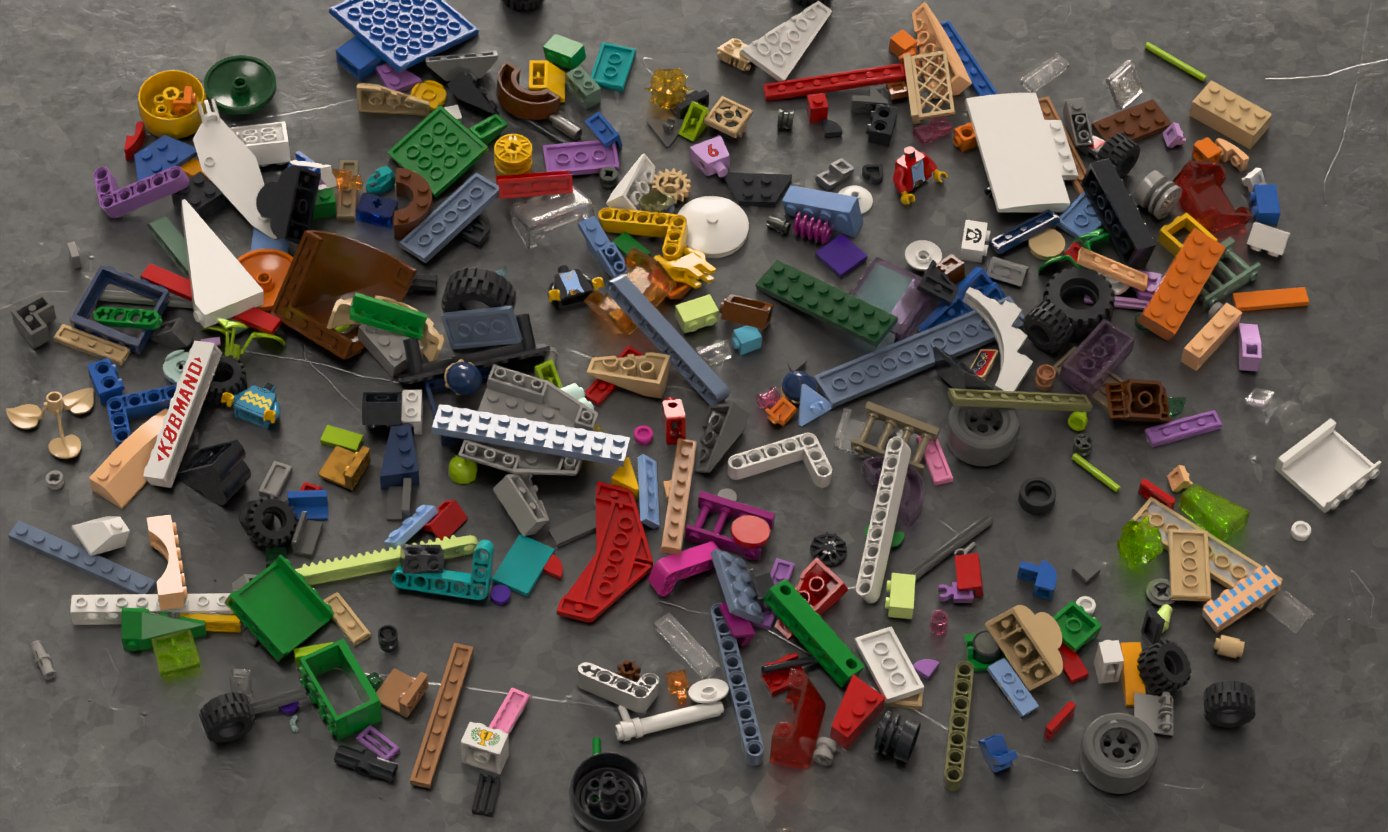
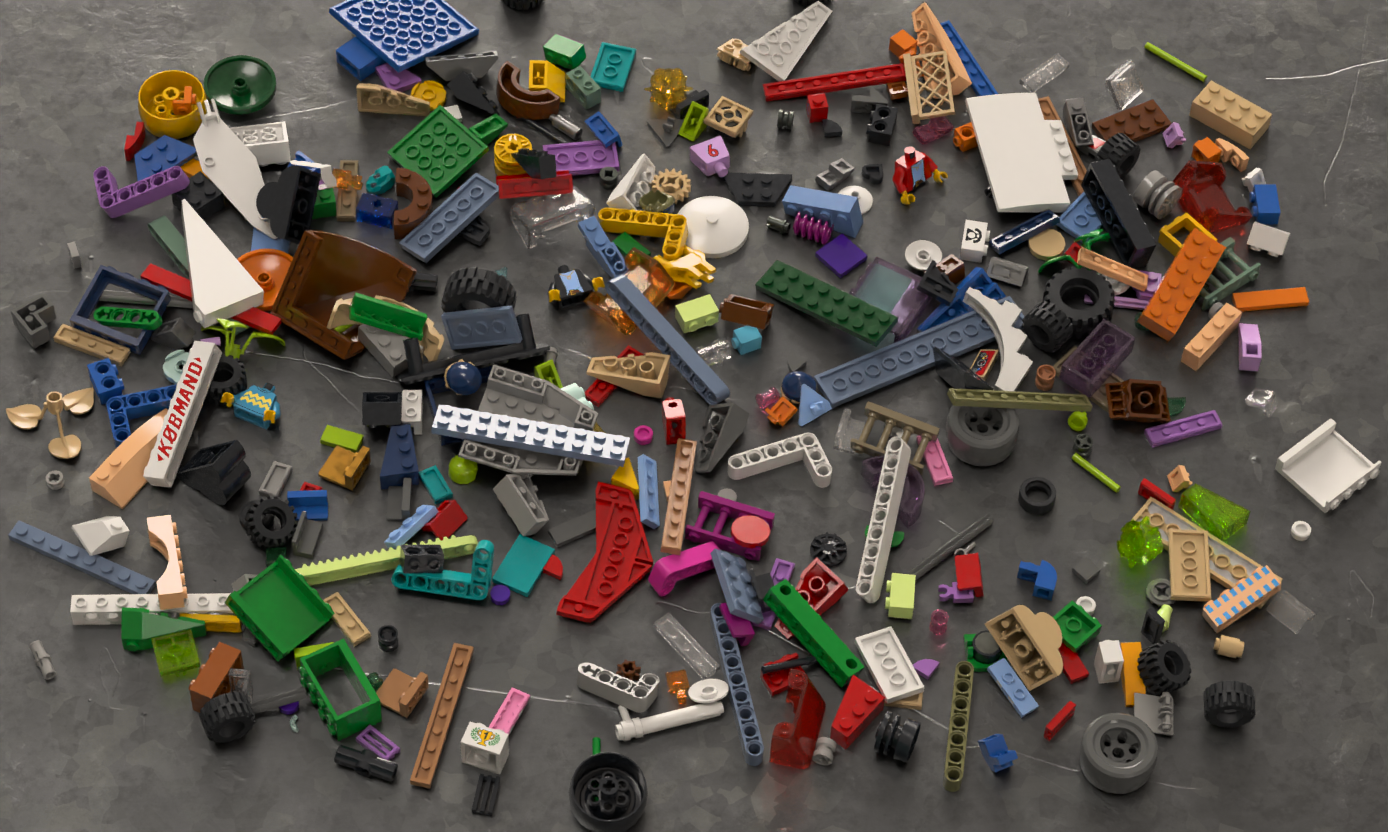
none -> dark orange brick [189,642,244,713]
none -> teal tile [419,465,453,505]
none -> black slope [511,148,557,179]

